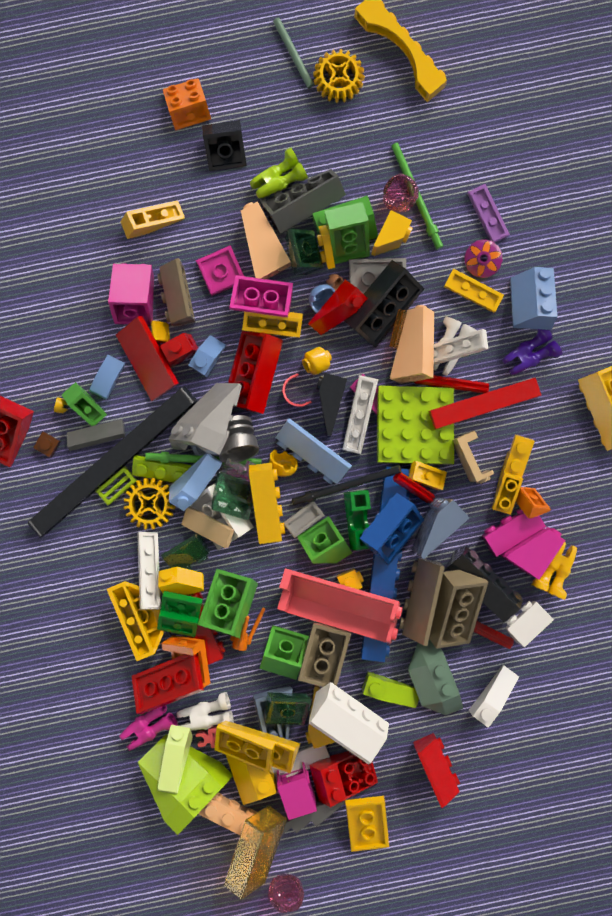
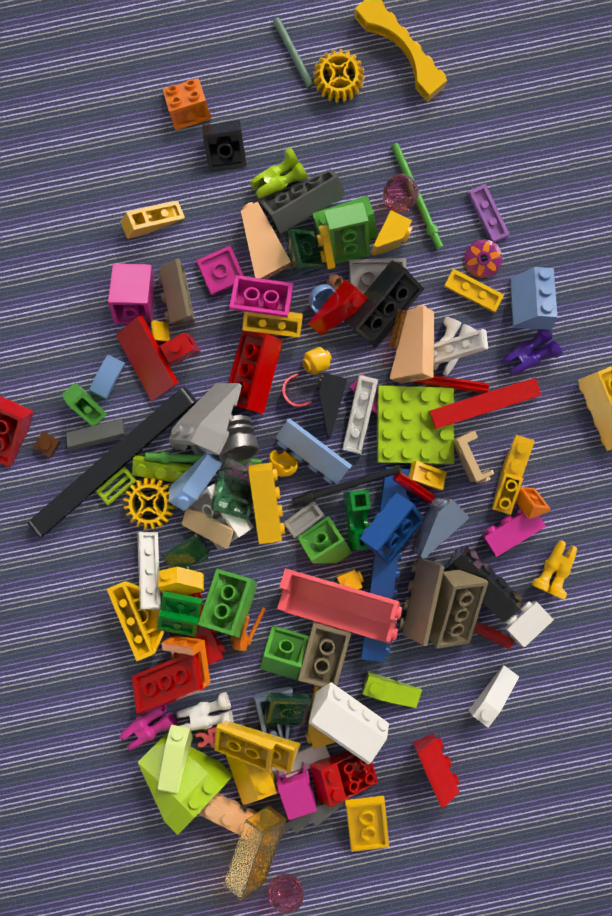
yellow hinge [54,397,68,413] -> none
medium blue slope [188,335,227,377] -> none
sand green wedge [408,639,463,715] -> none
dark pink slope [500,527,566,580] -> none

